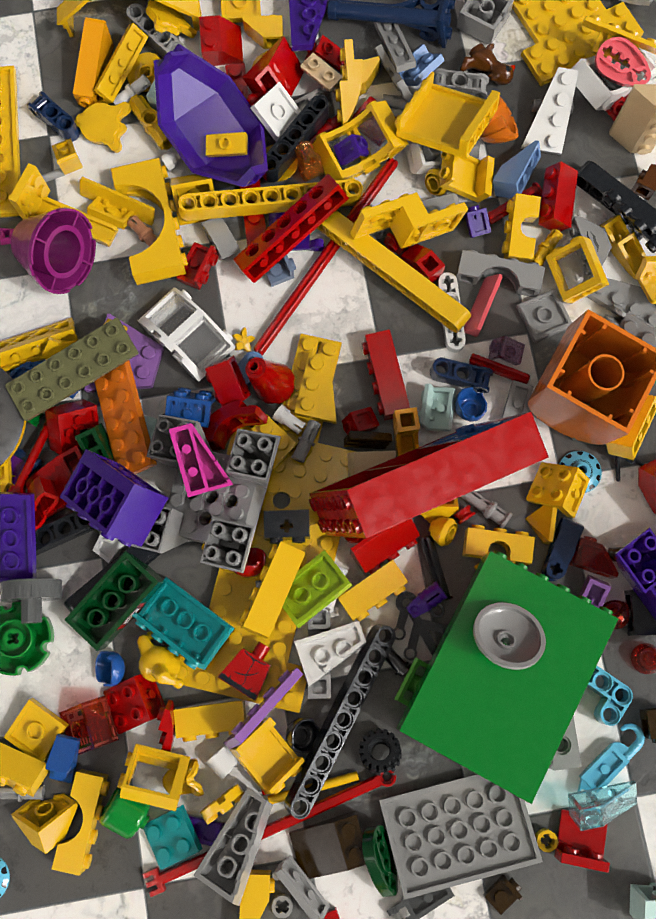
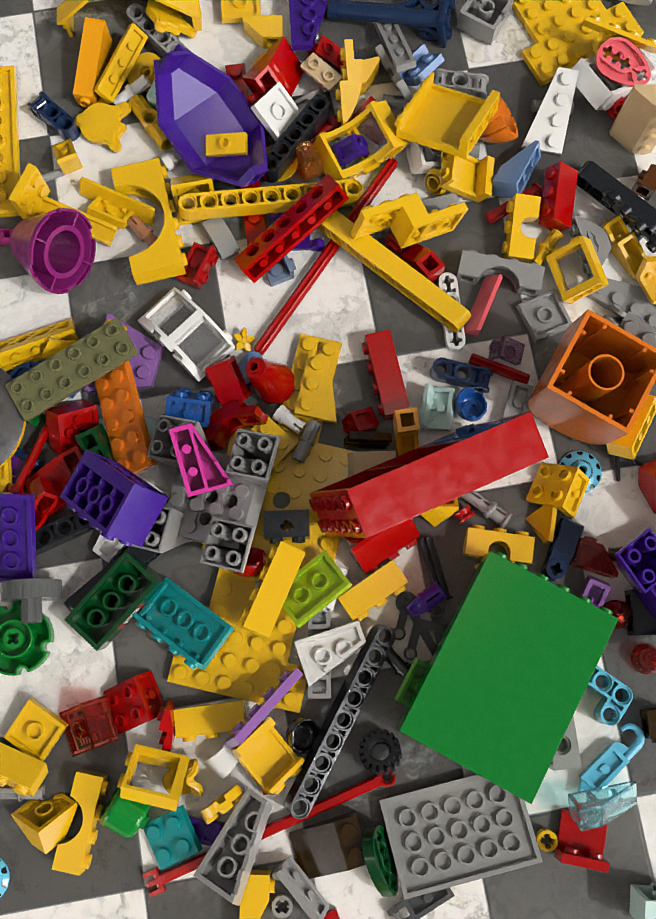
blue slope [46,734,80,784] -> none
blue hair [95,651,126,687] -> none
yellow piece [137,631,183,689] -> none
red slope [199,15,244,66] -> none
red torso [218,641,271,701] -> none
yellow bar [268,771,359,804] -> none
yellow cone [429,518,457,546] -> none
reddish brown animal [460,43,515,85] -> none
bracket [463,205,491,238] -> none
light grey dish [473,602,546,670] -> none
dark brown bracket [483,875,523,915] -> none

